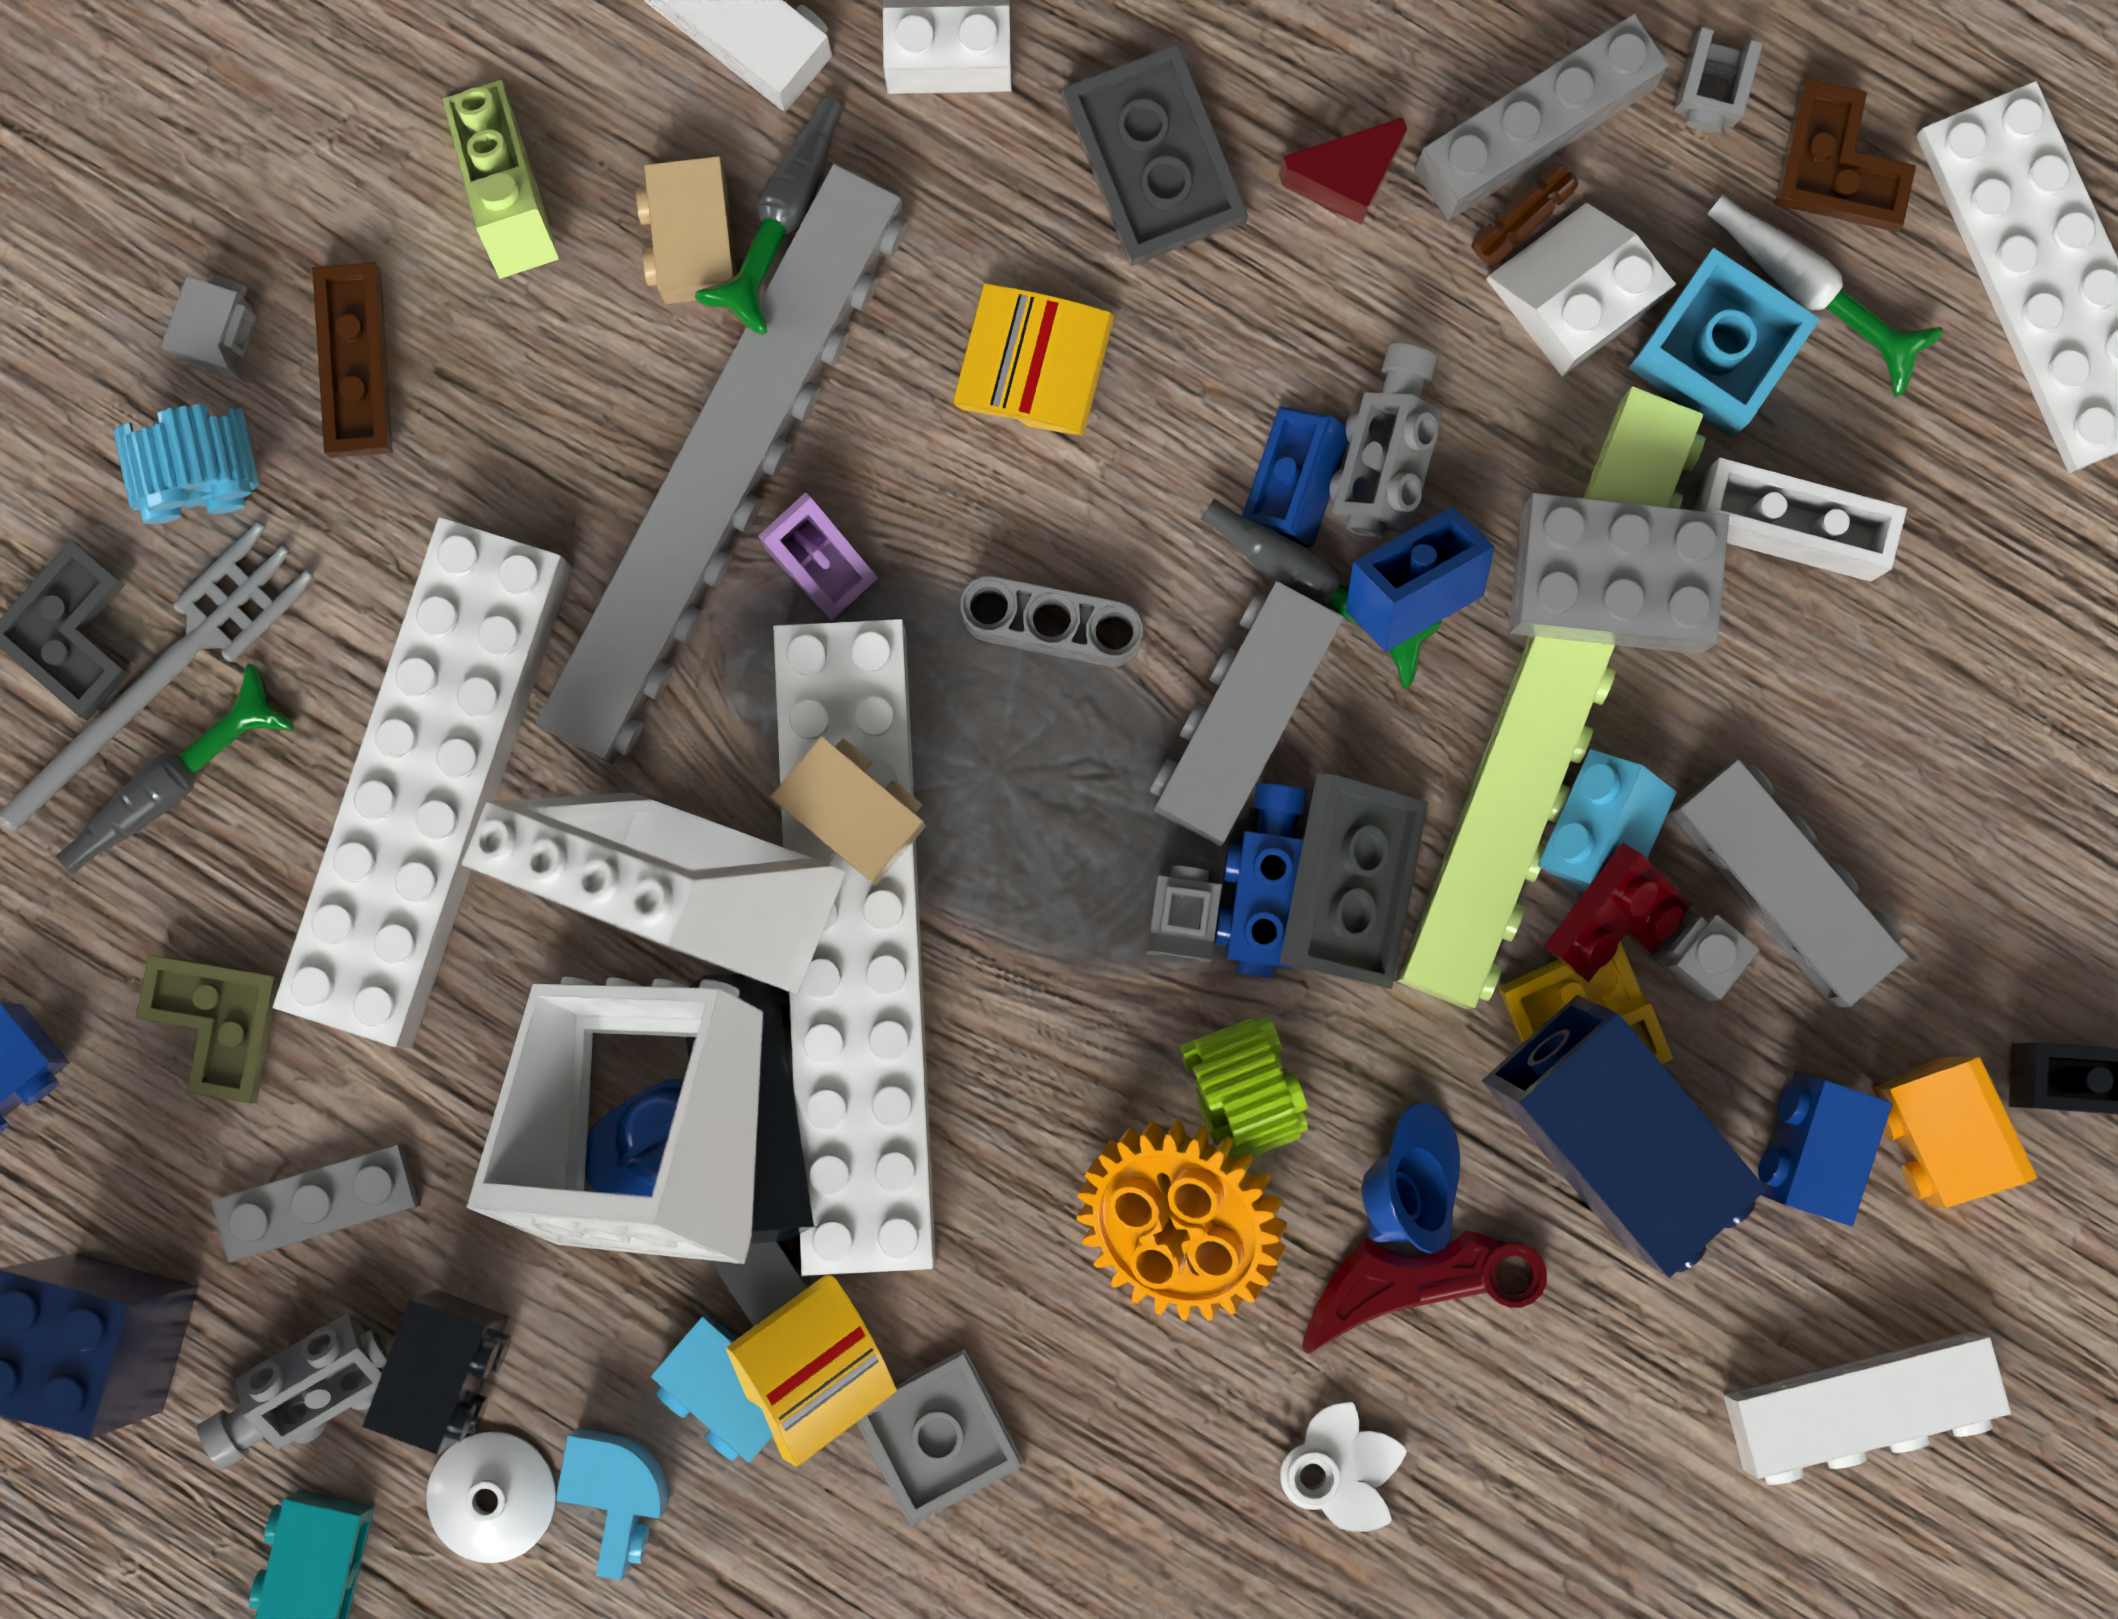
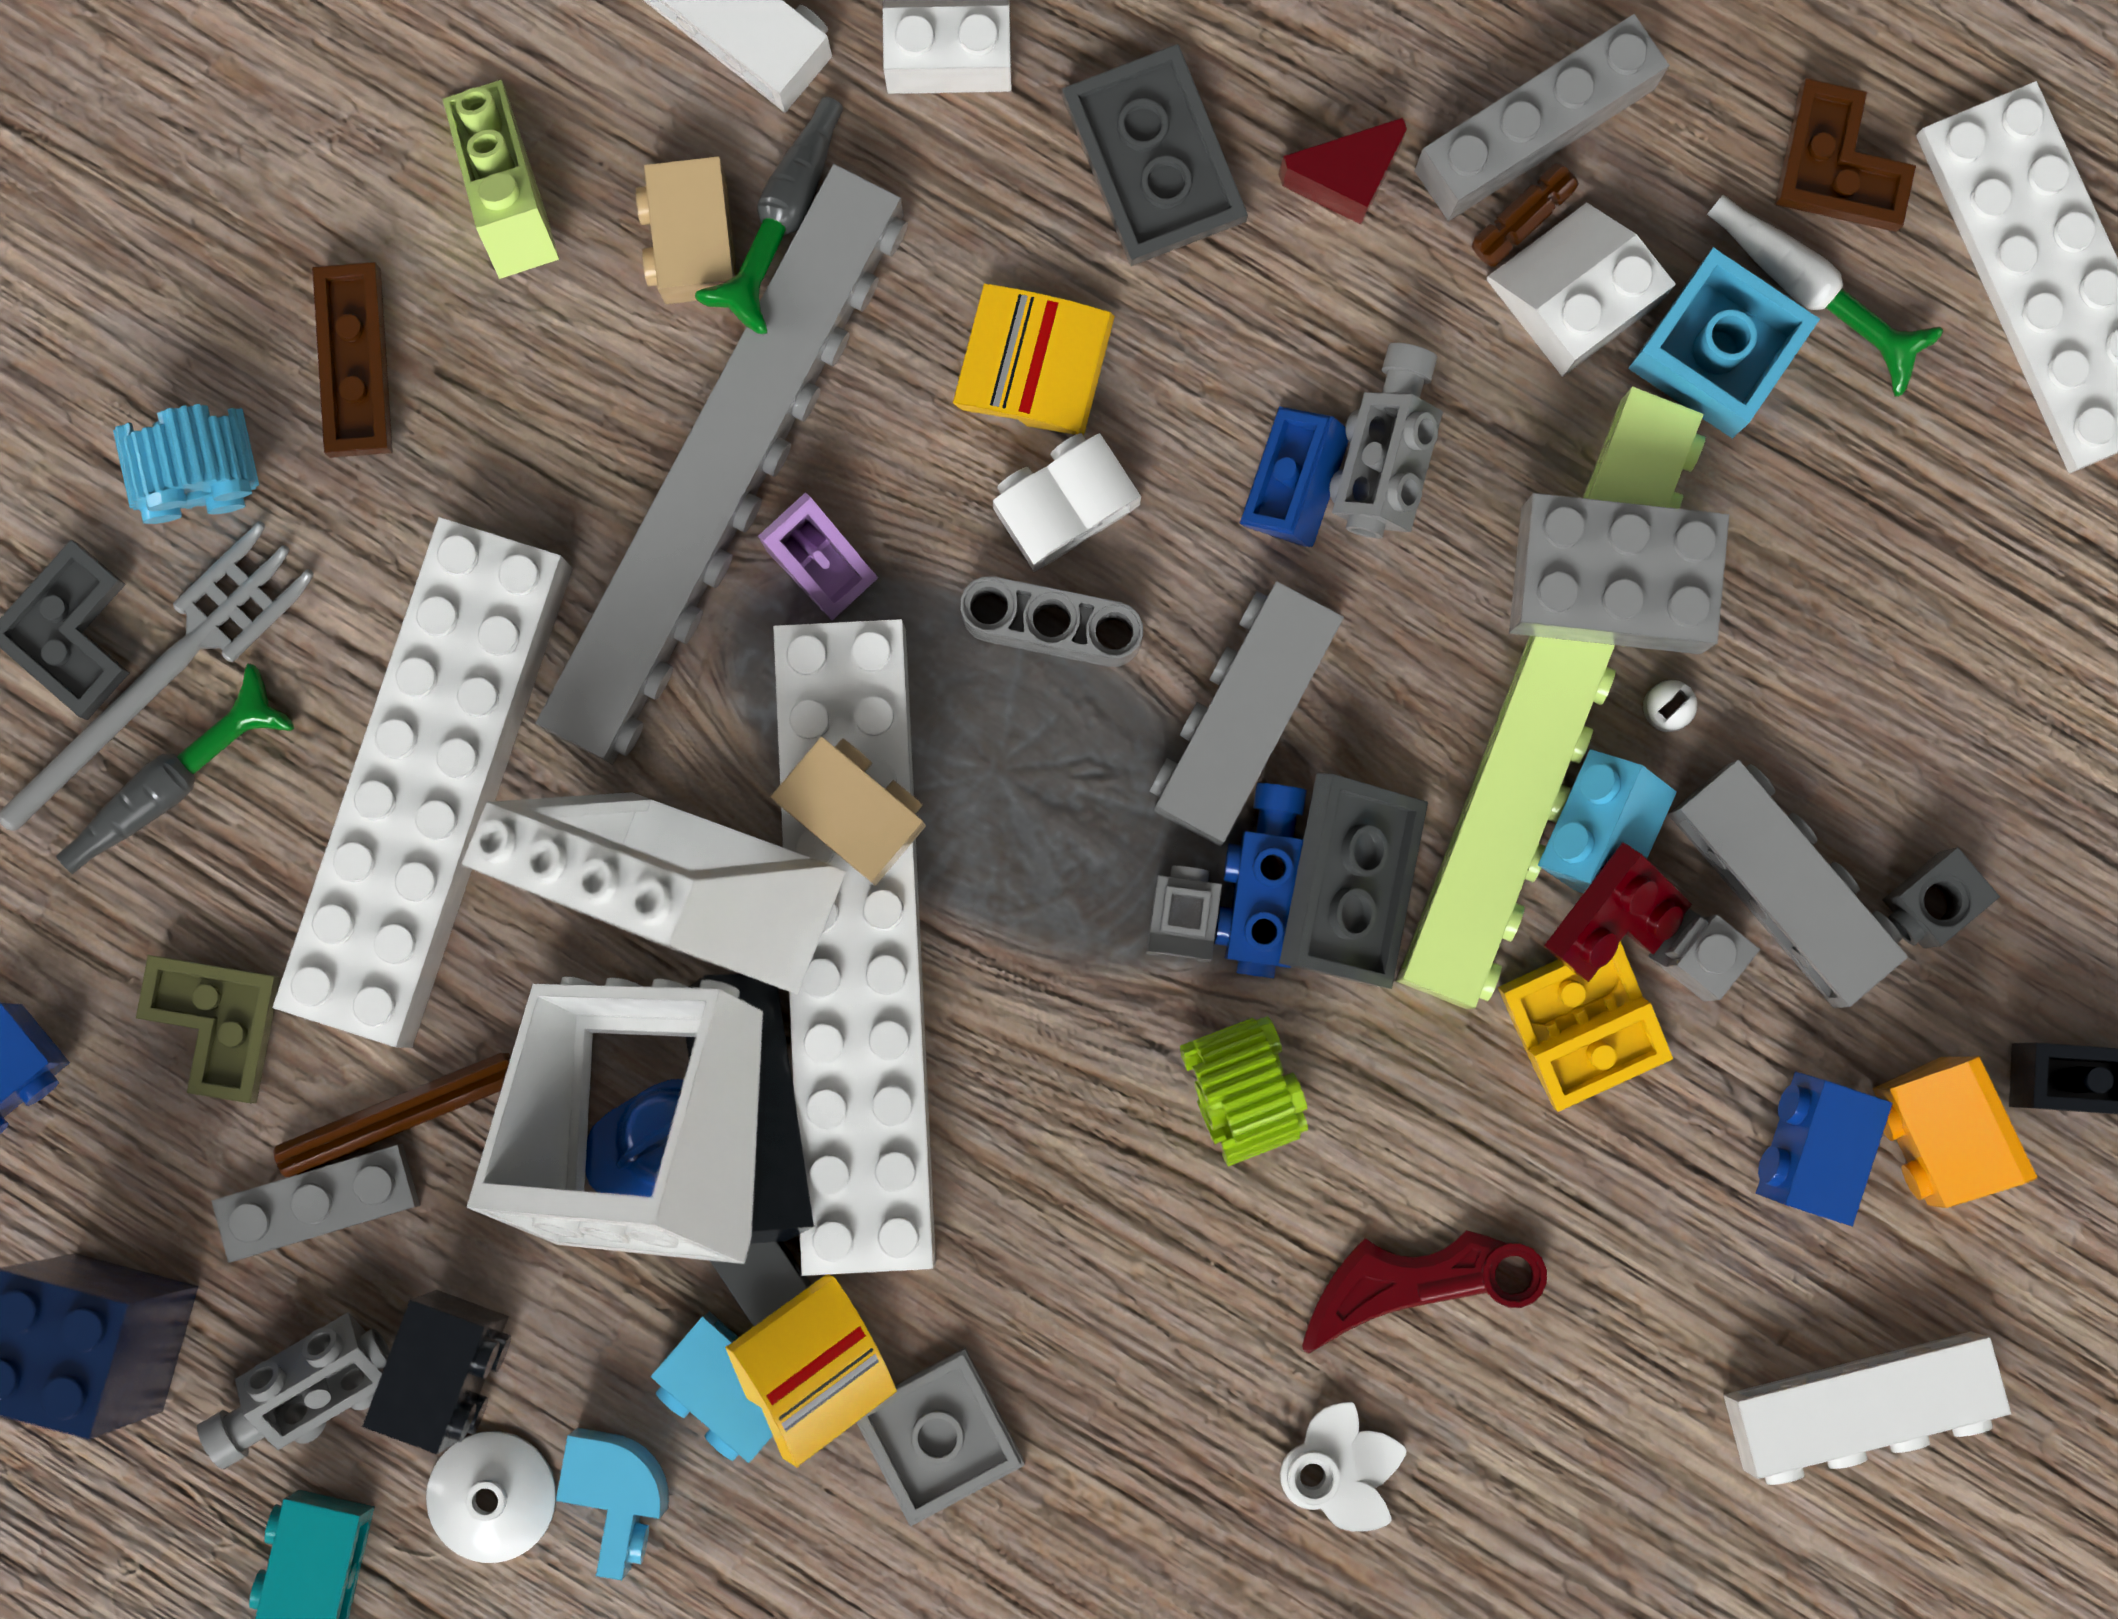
light grey window [161,274,257,383] -> none
light orange gear [1077,1120,1288,1321] -> none
dark grey piece [1200,498,1443,689] -> none
blue brick [1346,506,1495,652] -> none
blue piece [1361,1102,1460,1254] -> none
dark blue brick [1481,995,1767,1278] -> none
light grey window [1673,27,1763,133] -> none
white brick [1694,458,1907,582] -> none
none -> reddish brown axle [273,1053,511,1177]
none -> white brick [993,433,1141,572]
none -> white hinge [1643,680,1697,732]
none -> dark grey brick [1882,847,2000,949]

